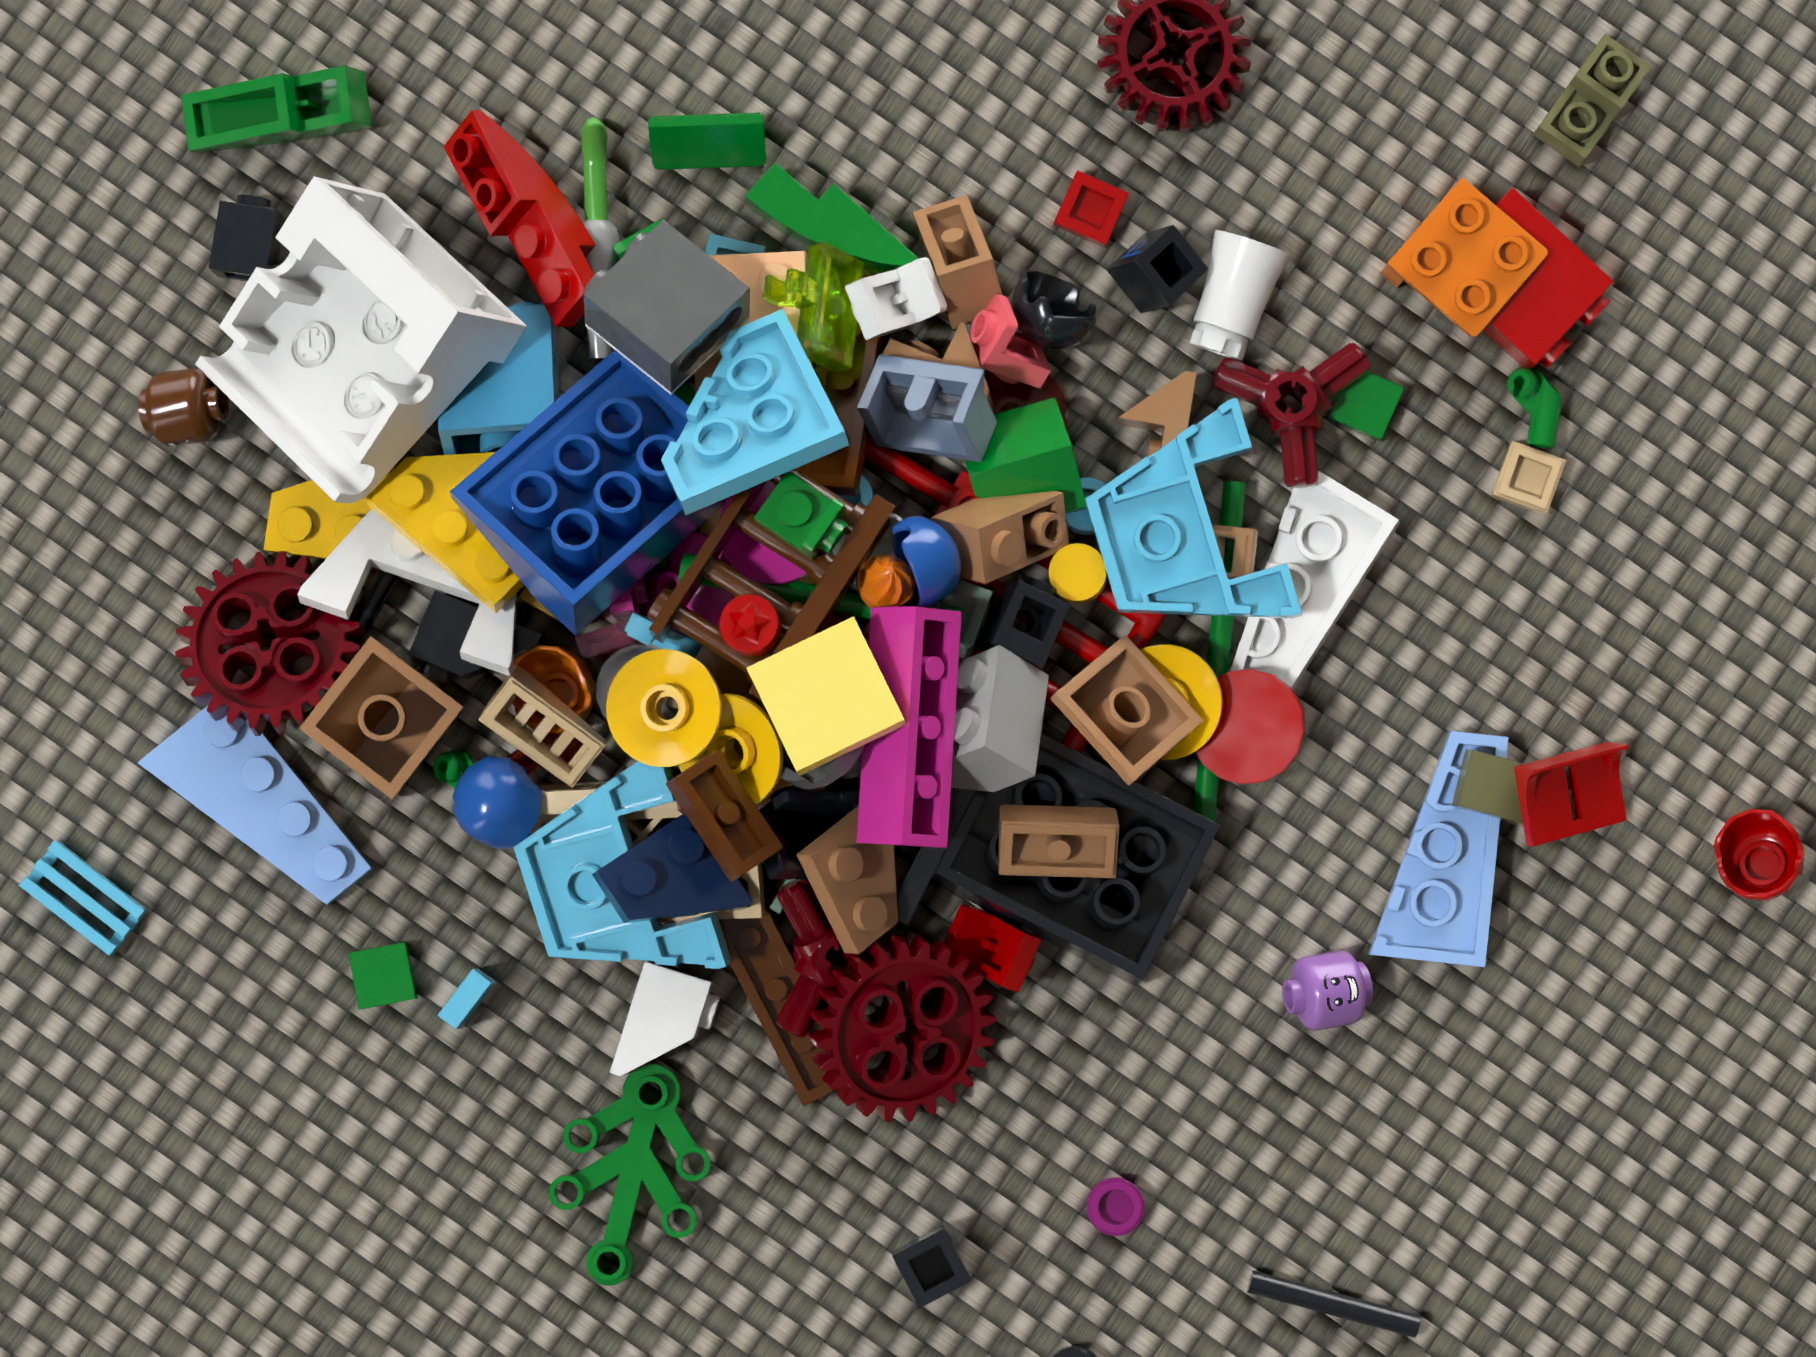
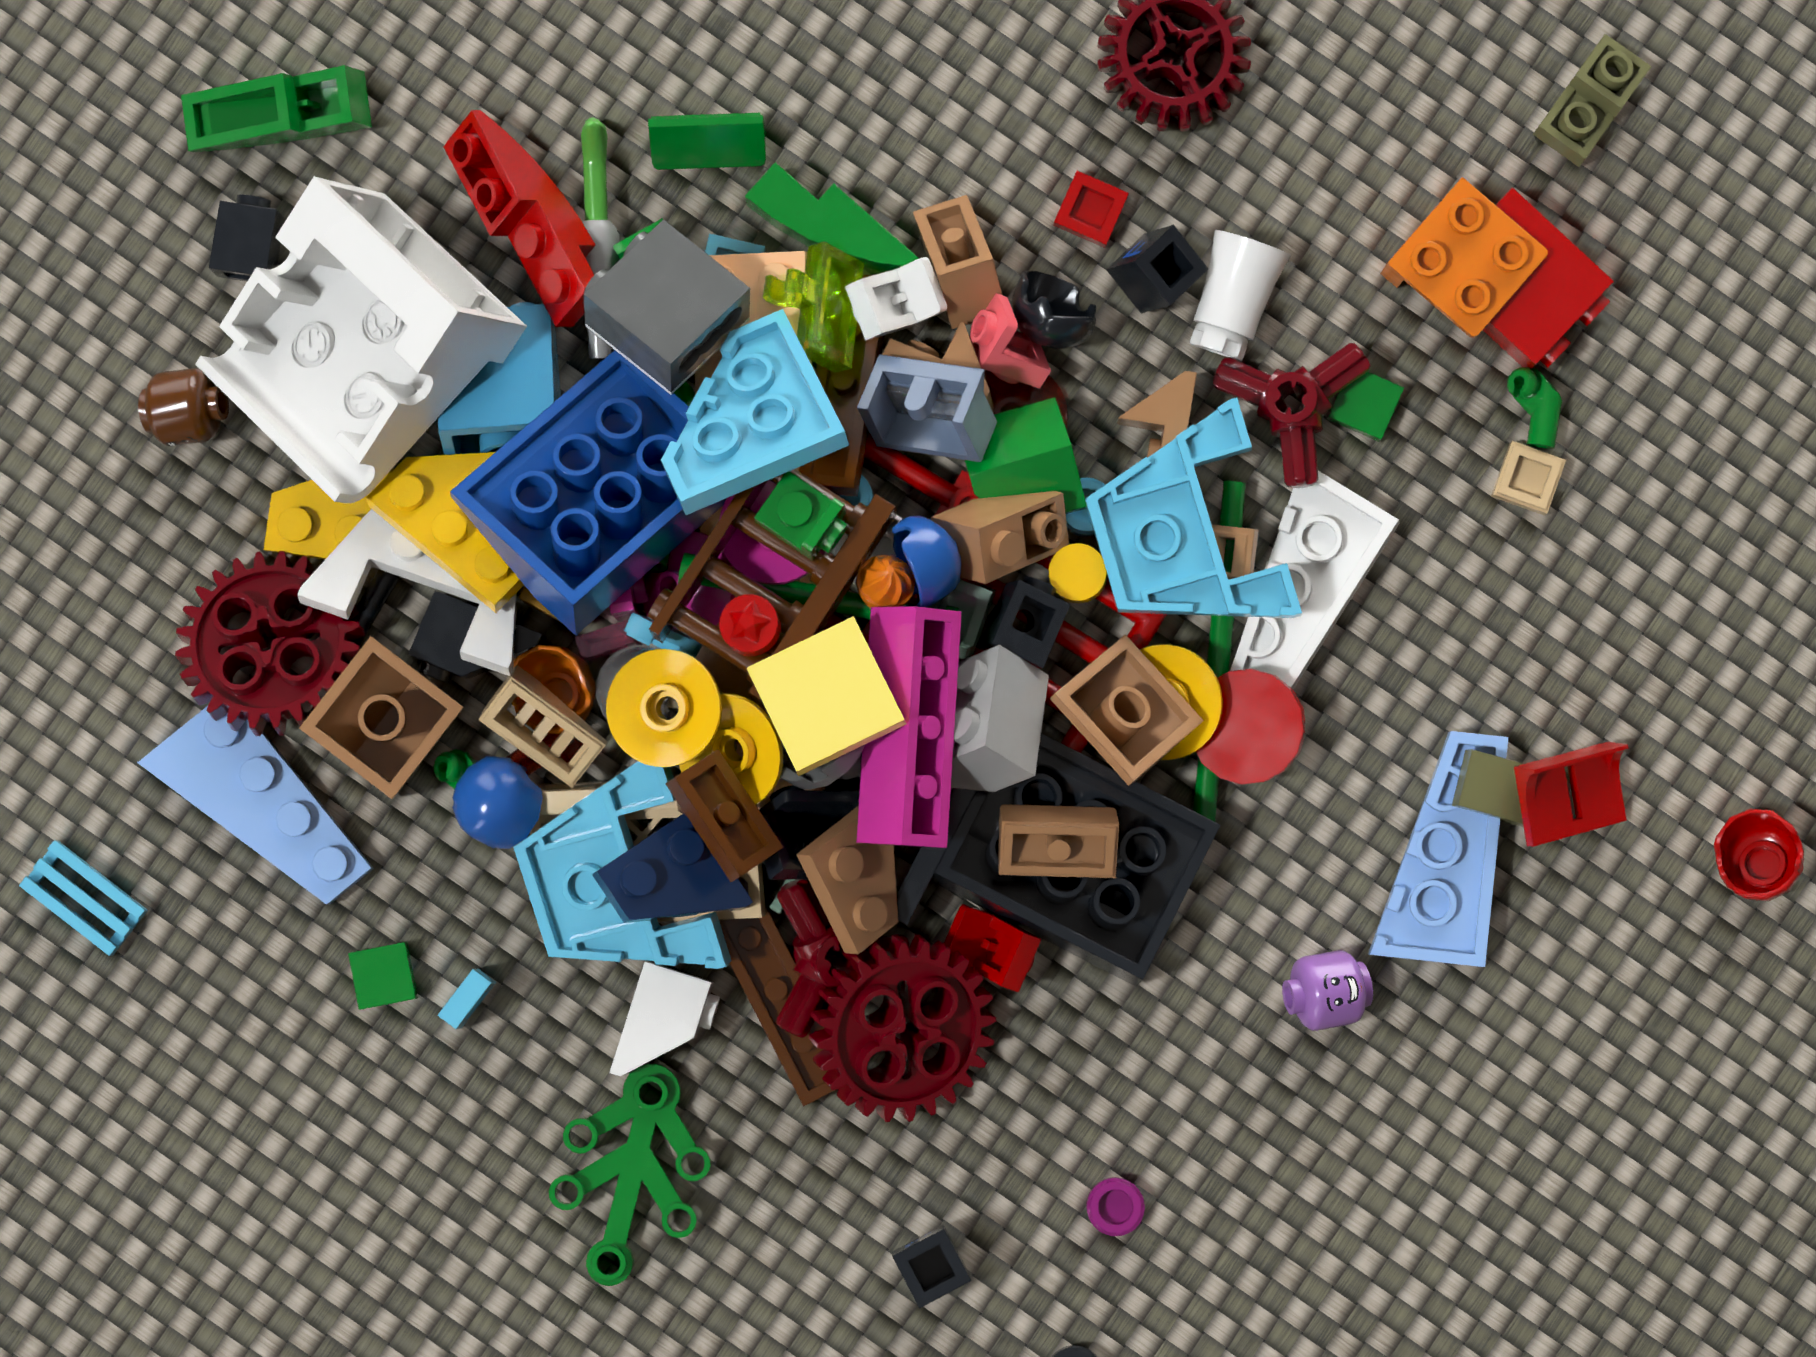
black bar [1247,1270,1421,1338] -> none

